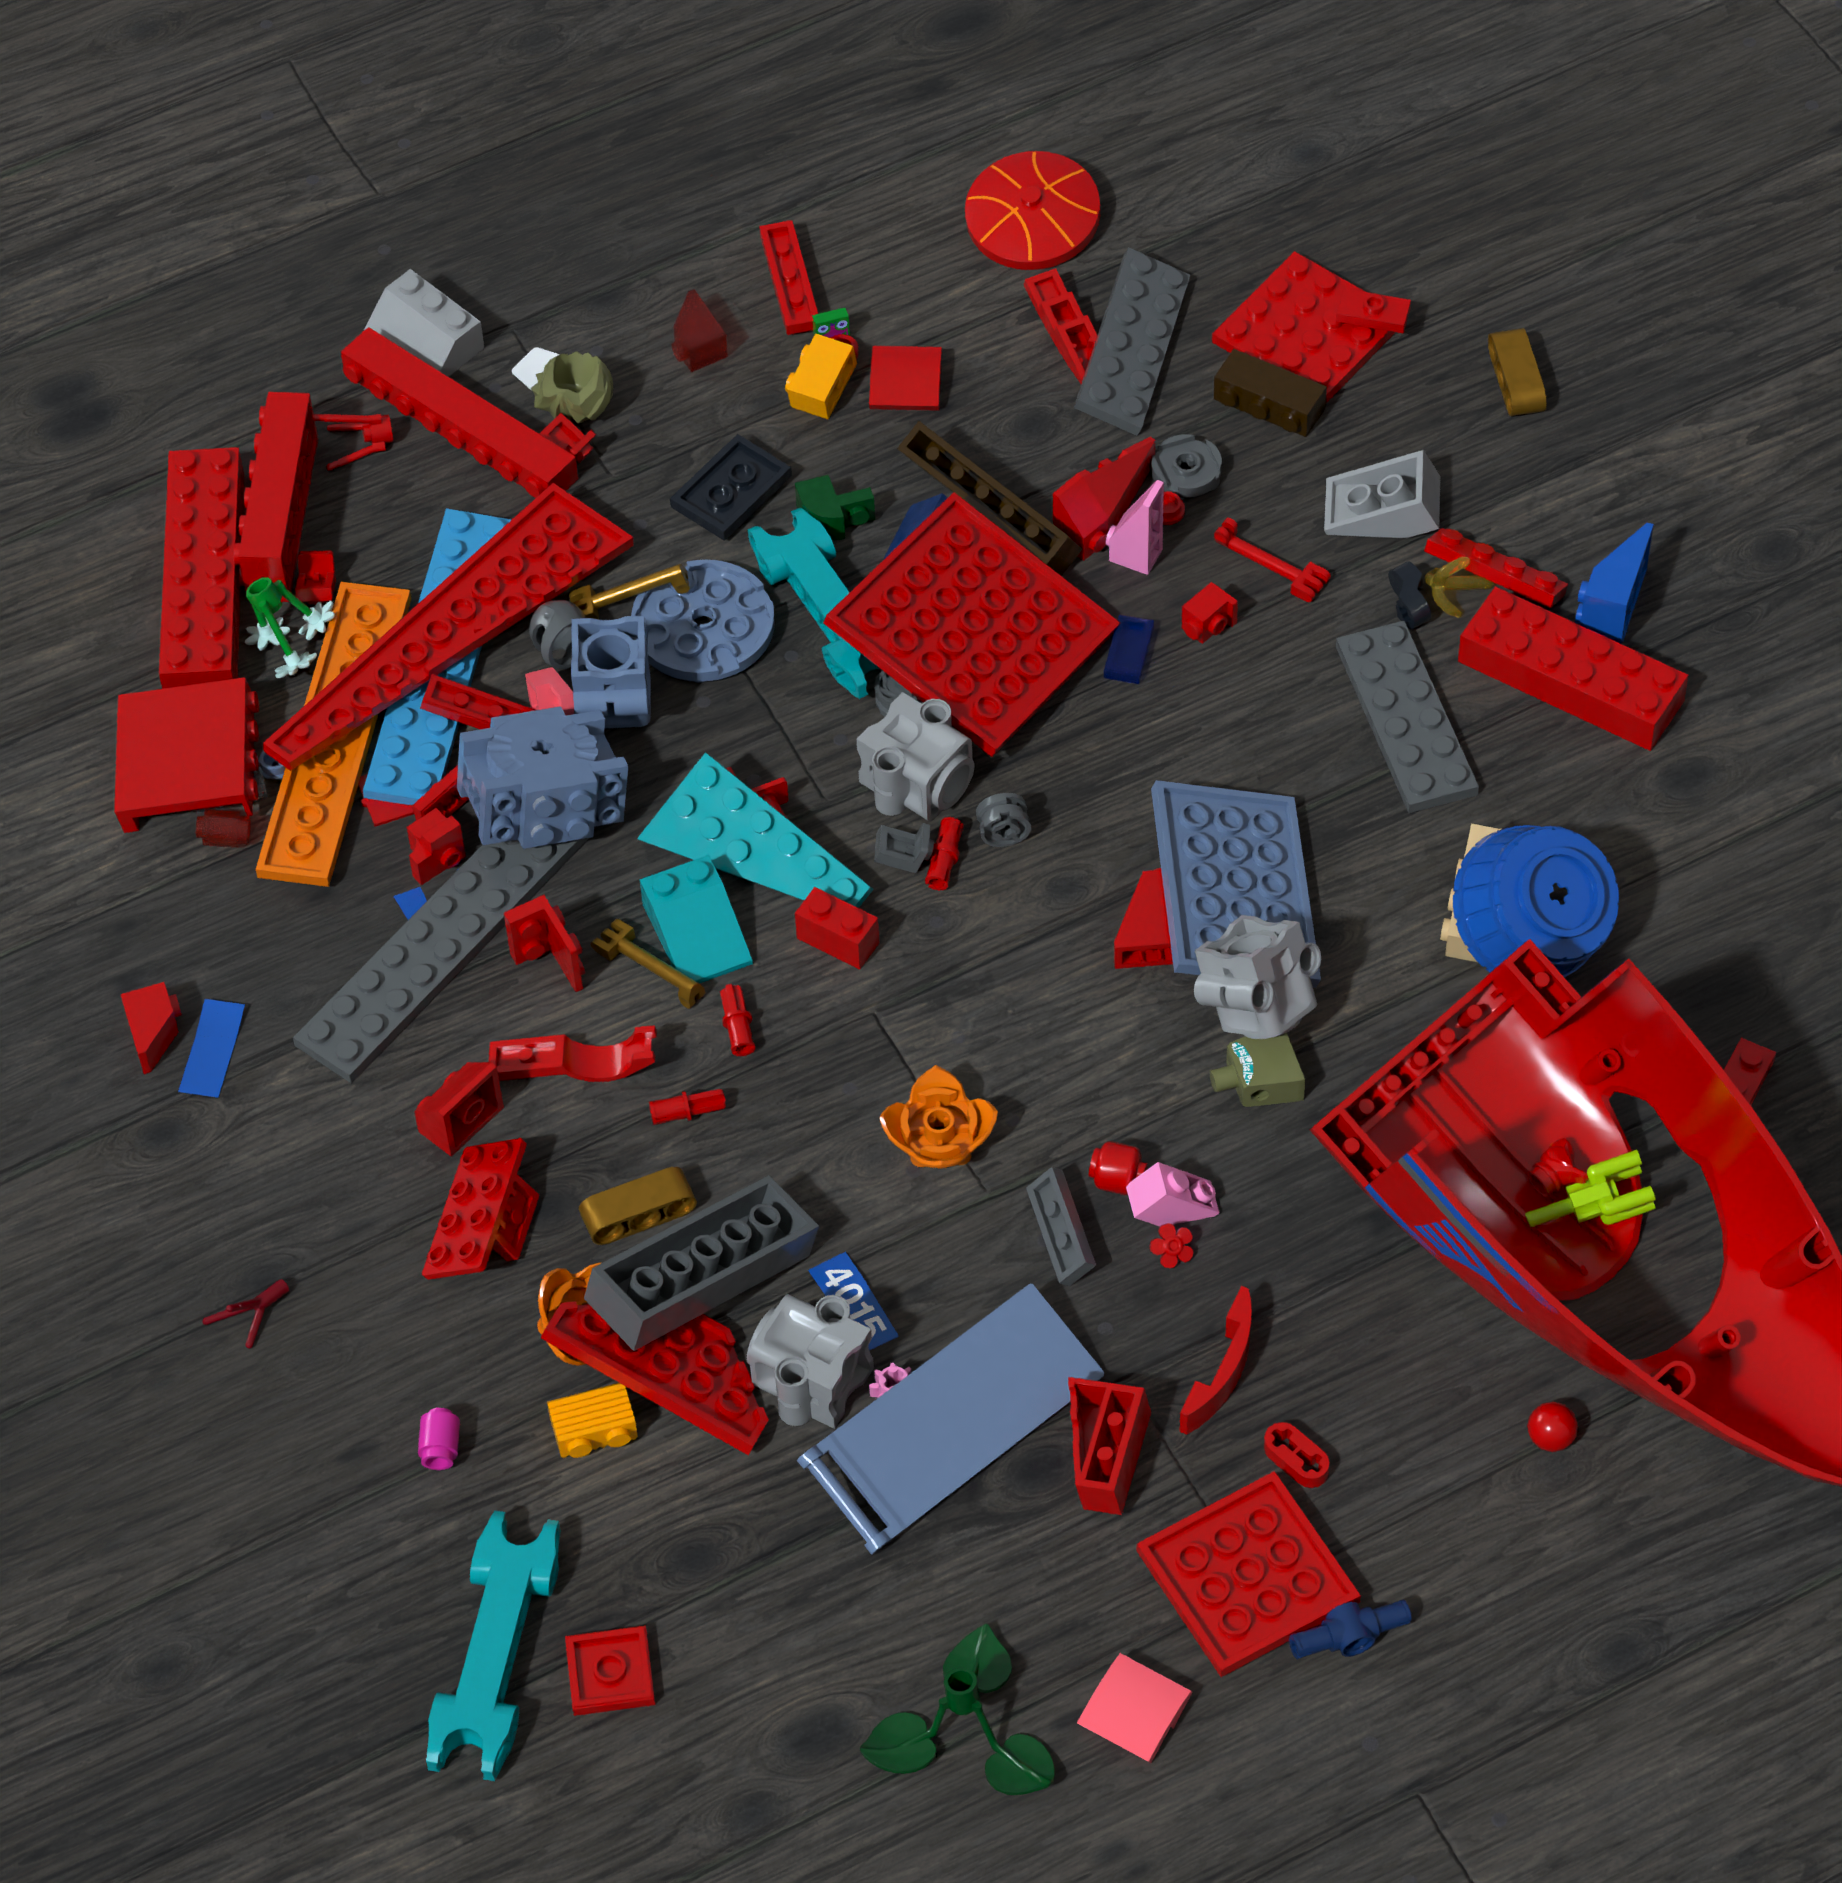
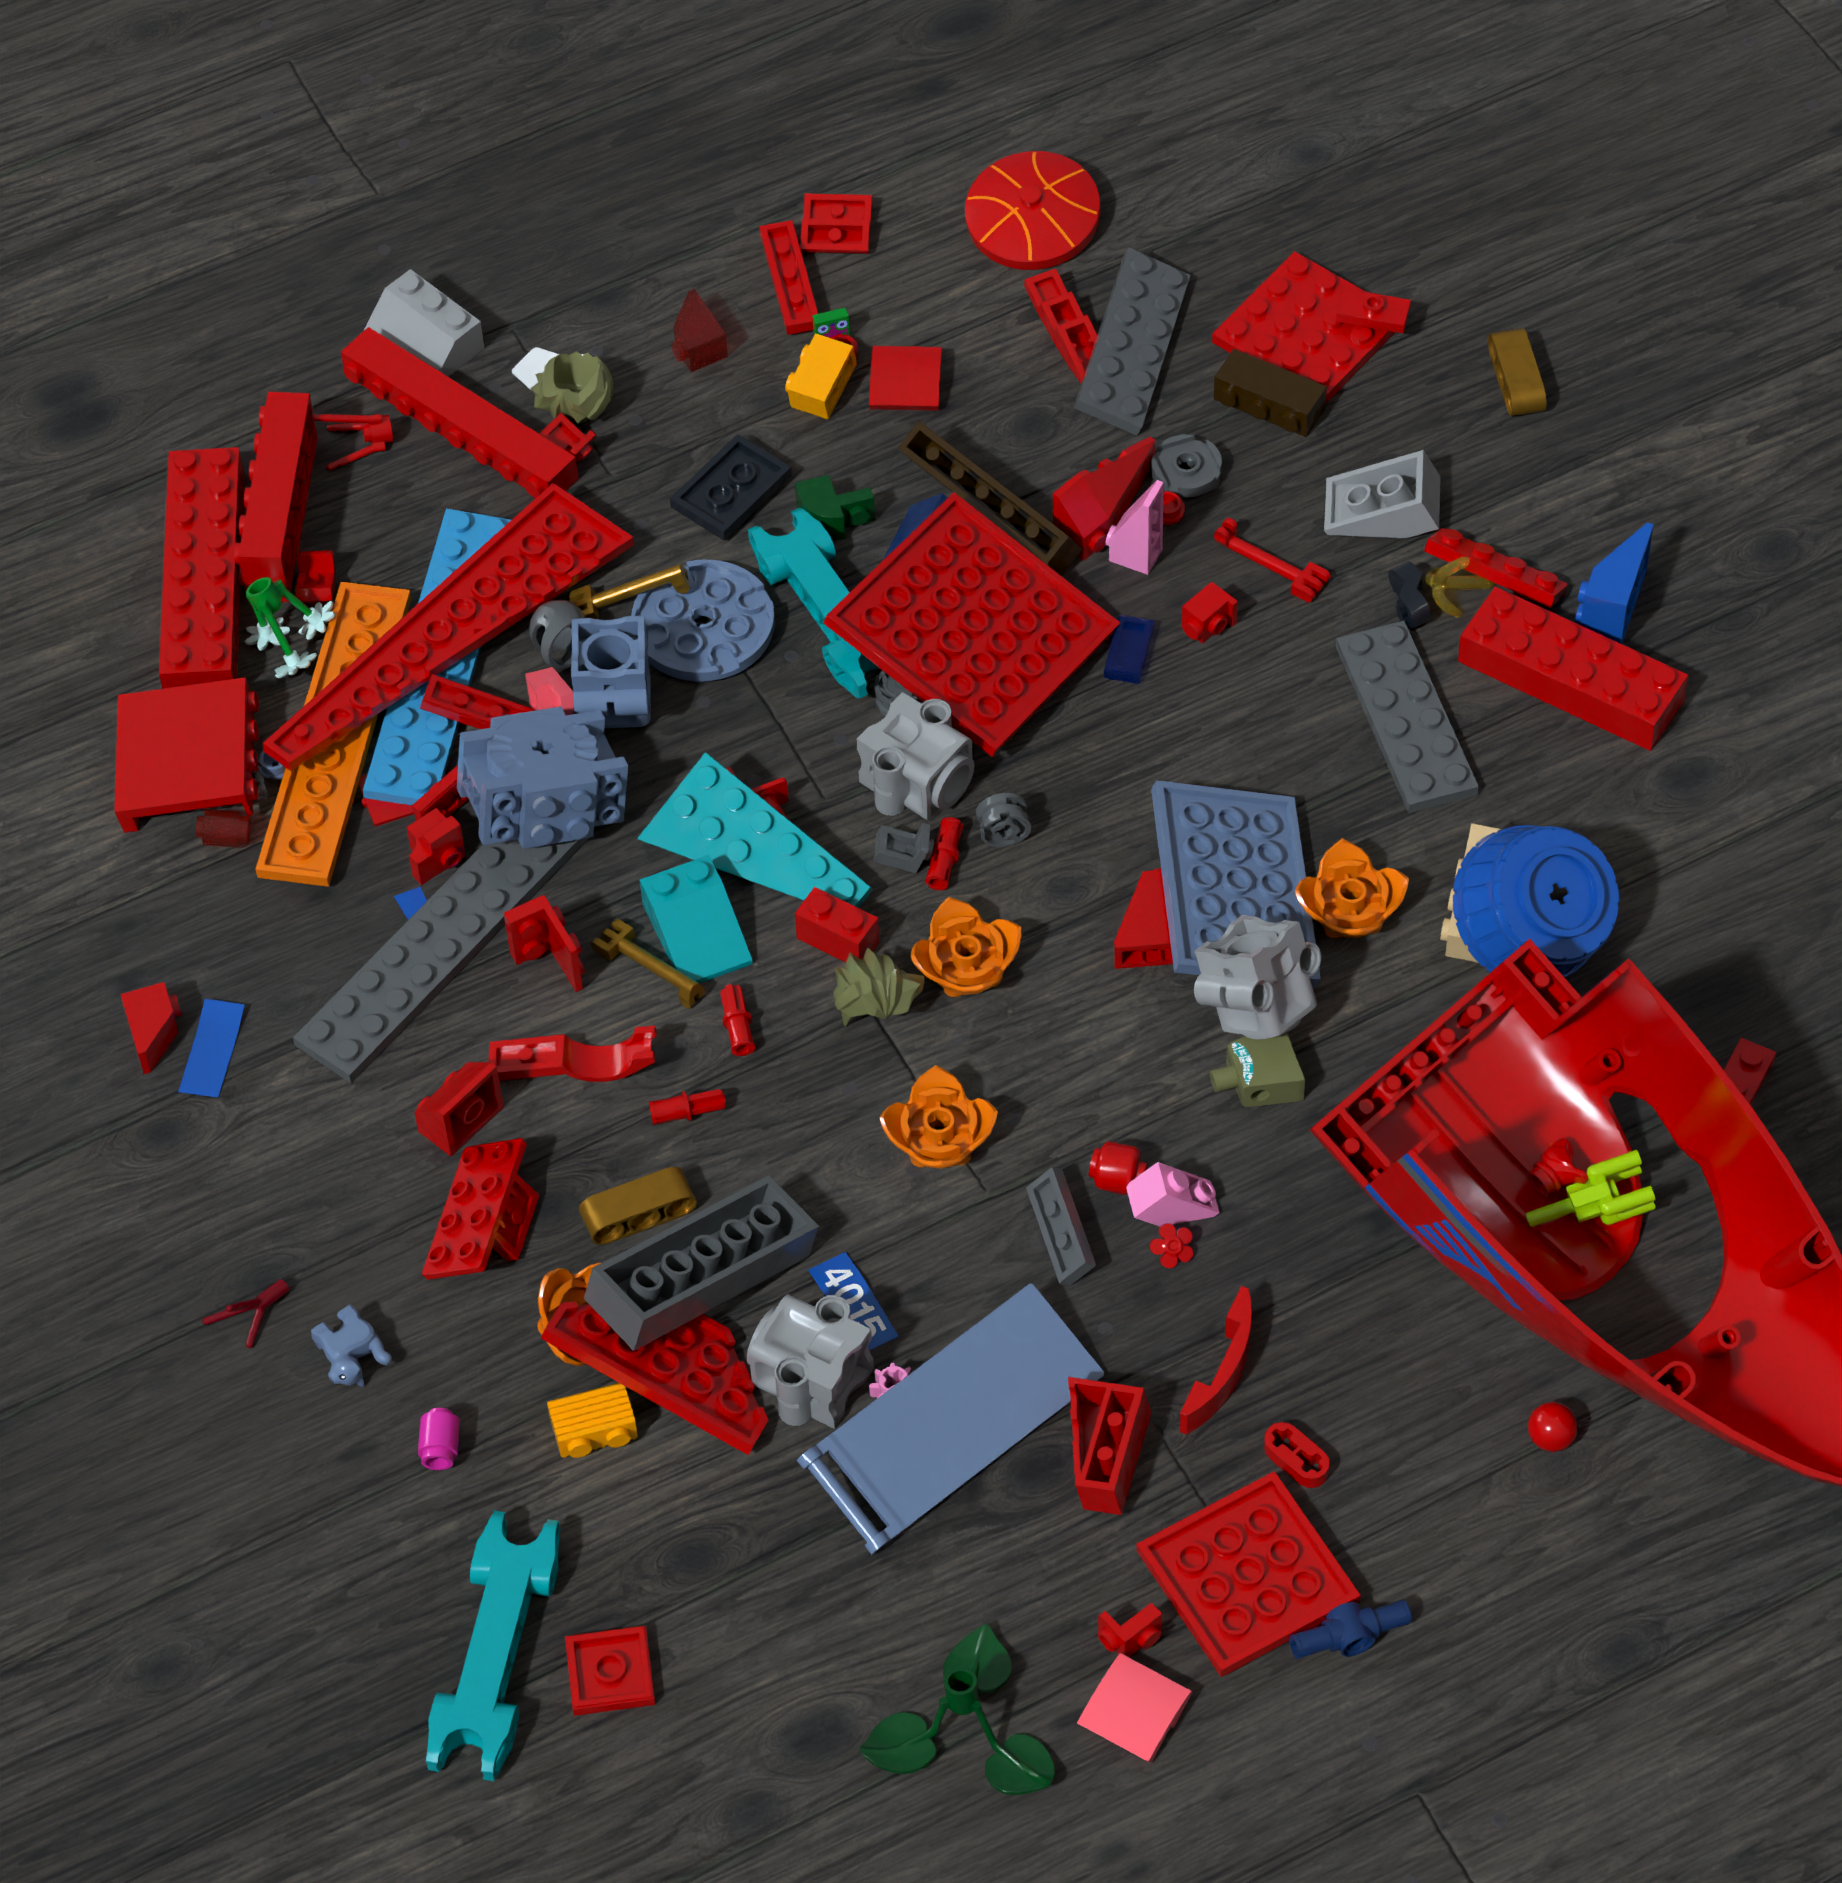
none -> sand blue animal [311,1305,392,1387]
none -> red slope [800,193,873,254]
none -> olive hair [833,948,924,1027]
none -> orange brick [911,897,1021,997]
none -> red bracket [1097,1602,1162,1657]
none -> orange brick [1295,838,1409,938]

